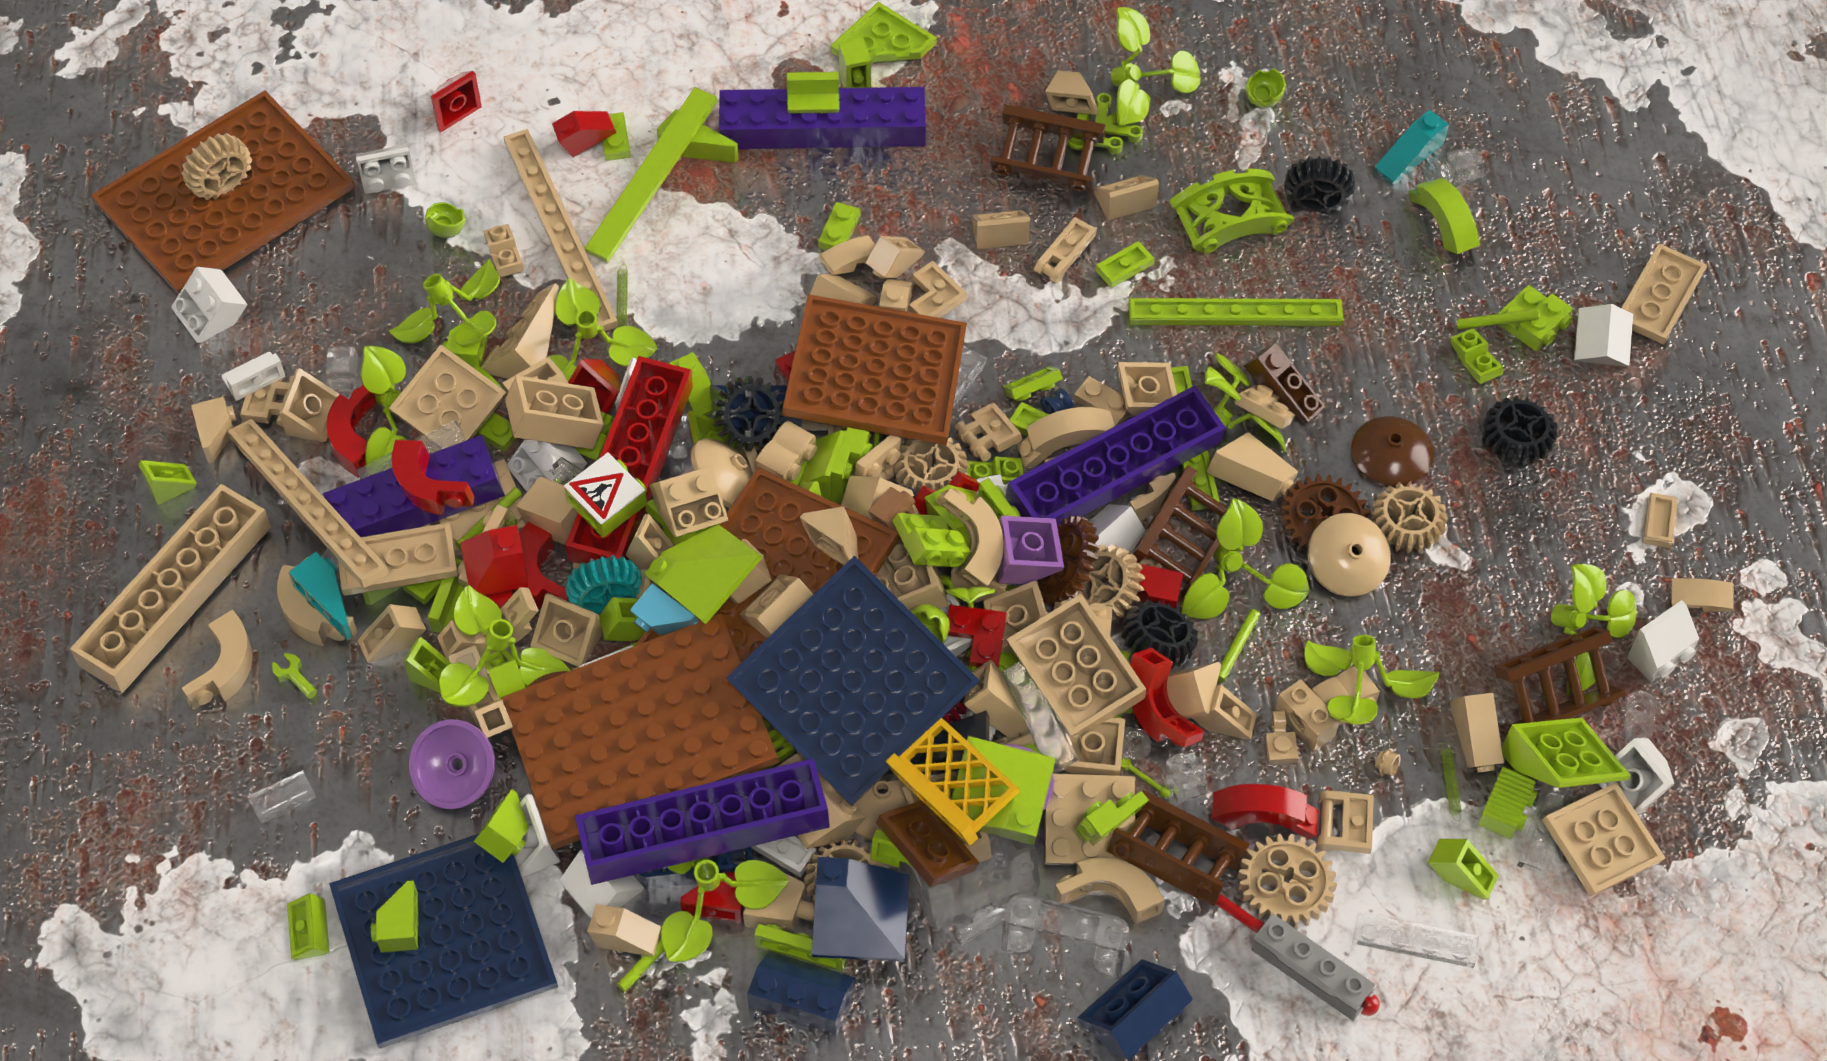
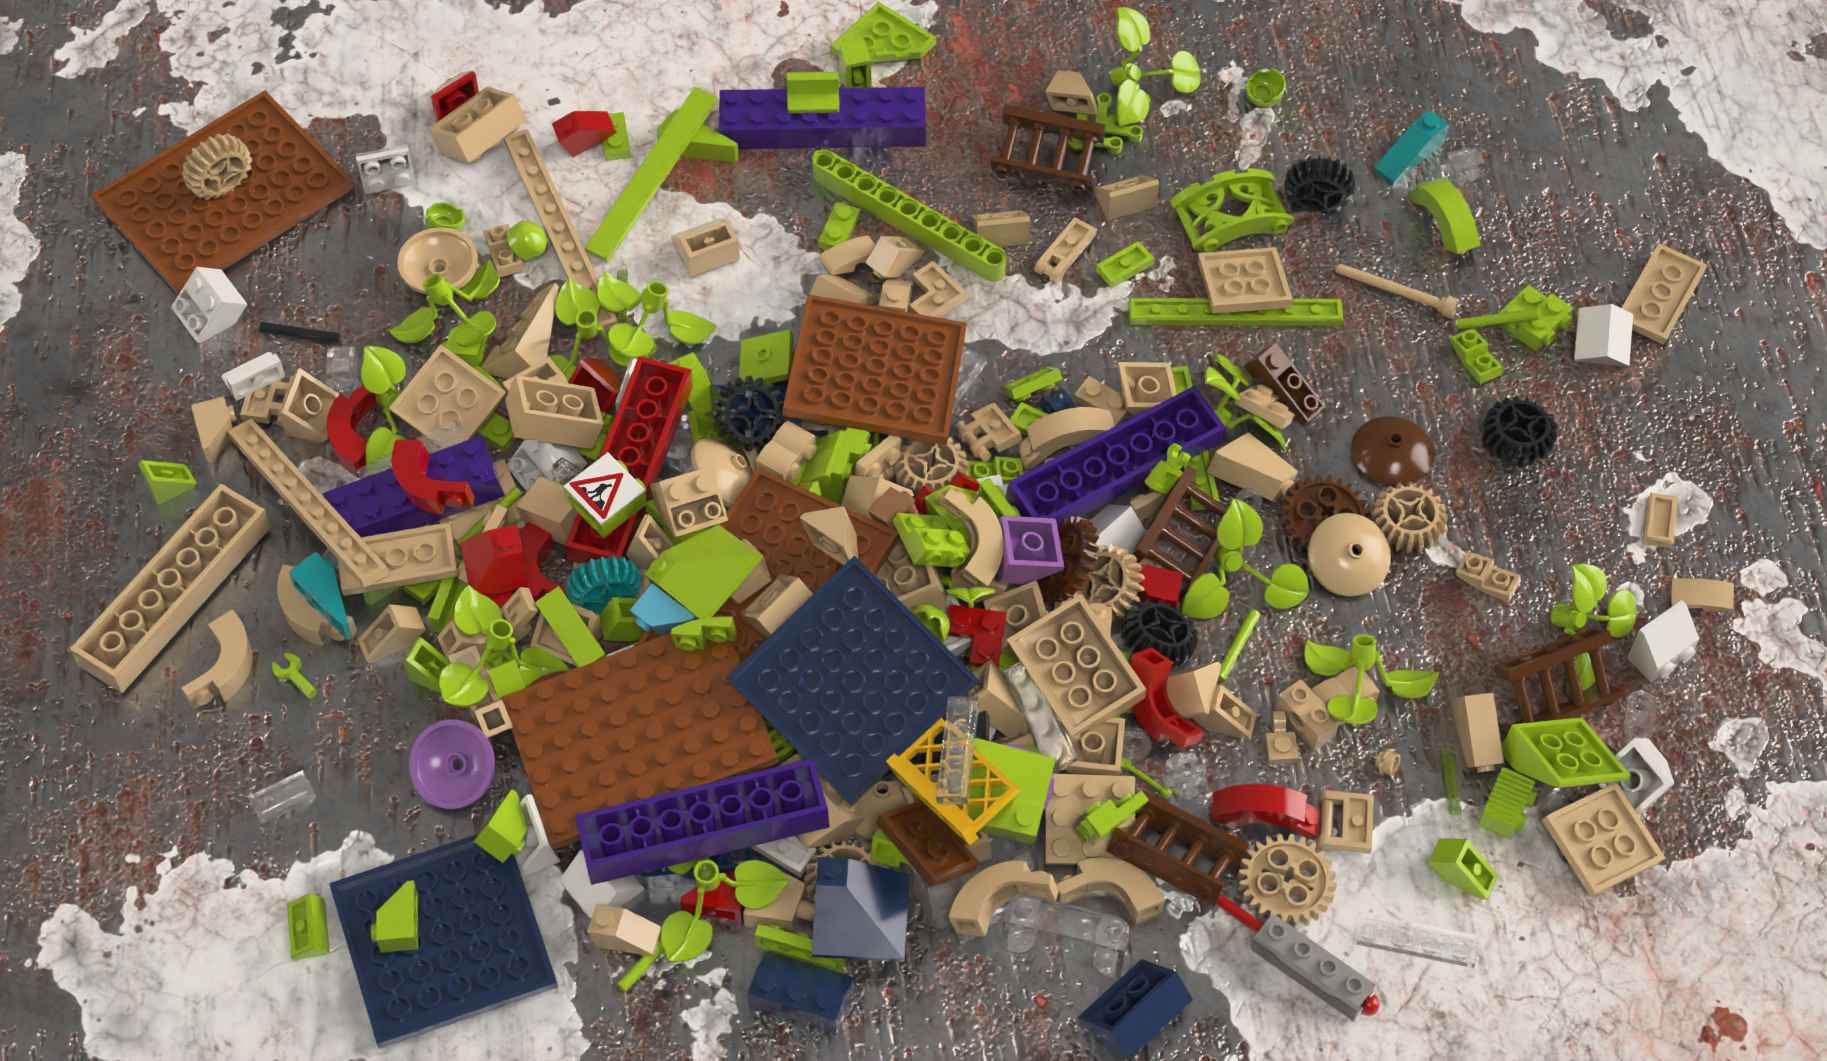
none -> black bar [259,322,341,344]
none -> tan dish [397,227,478,295]
none -> tan brick [429,87,527,163]
none -> lime hair [507,220,548,261]
none -> lime tile [535,586,607,667]
none -> lime plant [596,271,717,358]
none -> tan slope [671,218,740,277]
none -> lime slope [671,617,737,651]
none -> lime plate [739,329,794,385]
none -> lime beam [812,150,1006,282]
none -> clear plate [936,696,979,804]
none -> tan arch [949,860,1059,937]
none -> lime plate [1144,443,1191,495]
none -> tan plate [1197,247,1293,314]
none -> clear plate [1235,488,1262,512]
none -> tan piece [1335,264,1459,319]
none -> tan slope [1456,551,1521,602]

